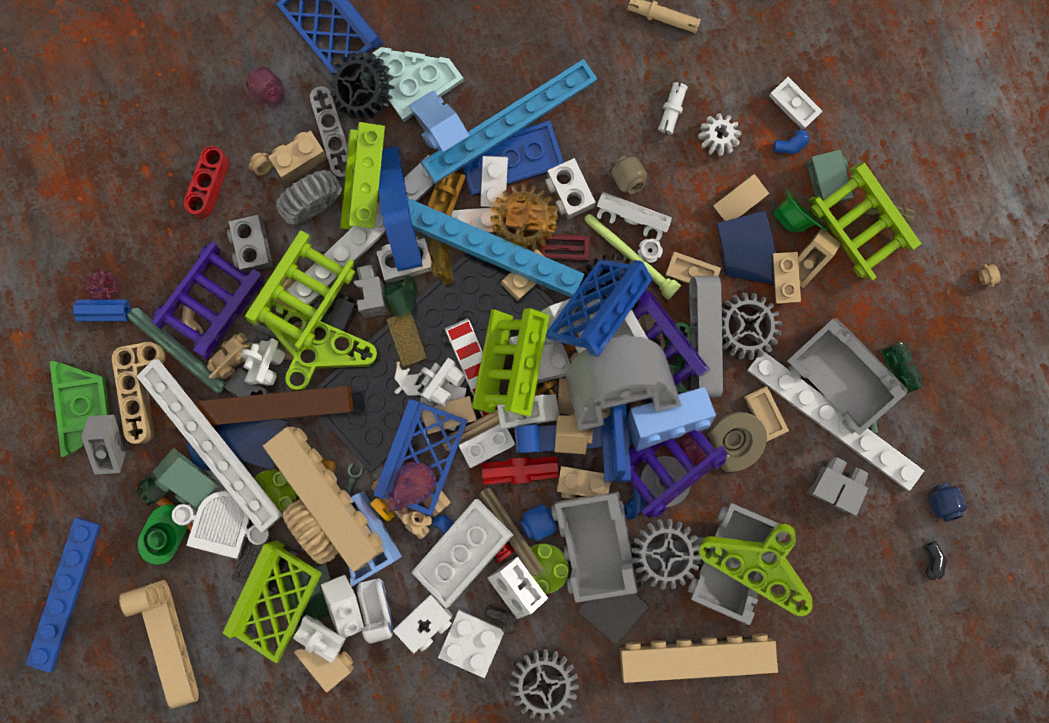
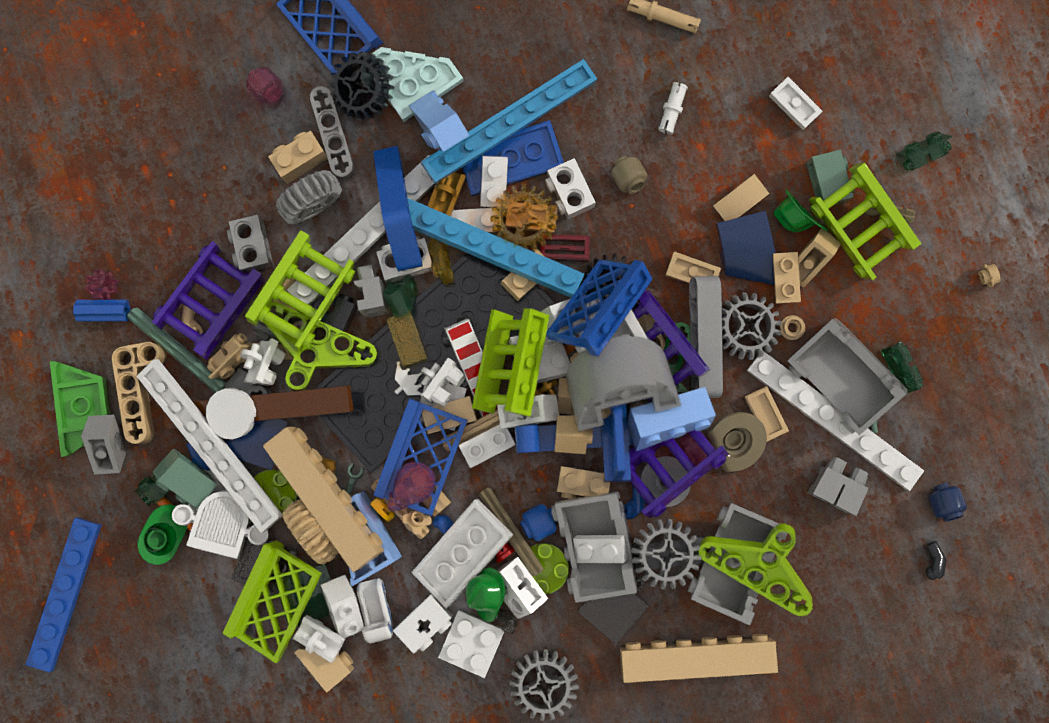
tan beam [120,580,199,709] -> none
red beam [184,146,229,219] -> none
tan plate [249,153,273,176] -> none
lime fence [339,122,385,230] -> none
red piece [482,456,559,485] -> none
yellowish green piece [584,214,681,300] -> none
white plate [597,192,672,241] -> none
white plate [638,238,662,263] -> none
white gear [698,113,741,157] -> none
blue arm [773,130,809,154] -> none
none -> white tile [206,388,256,439]
none -> green piece [466,567,505,622]
none -> white plate [573,535,628,563]
none -> tan plate [780,315,805,340]
none -> clear green hinge [896,132,952,171]

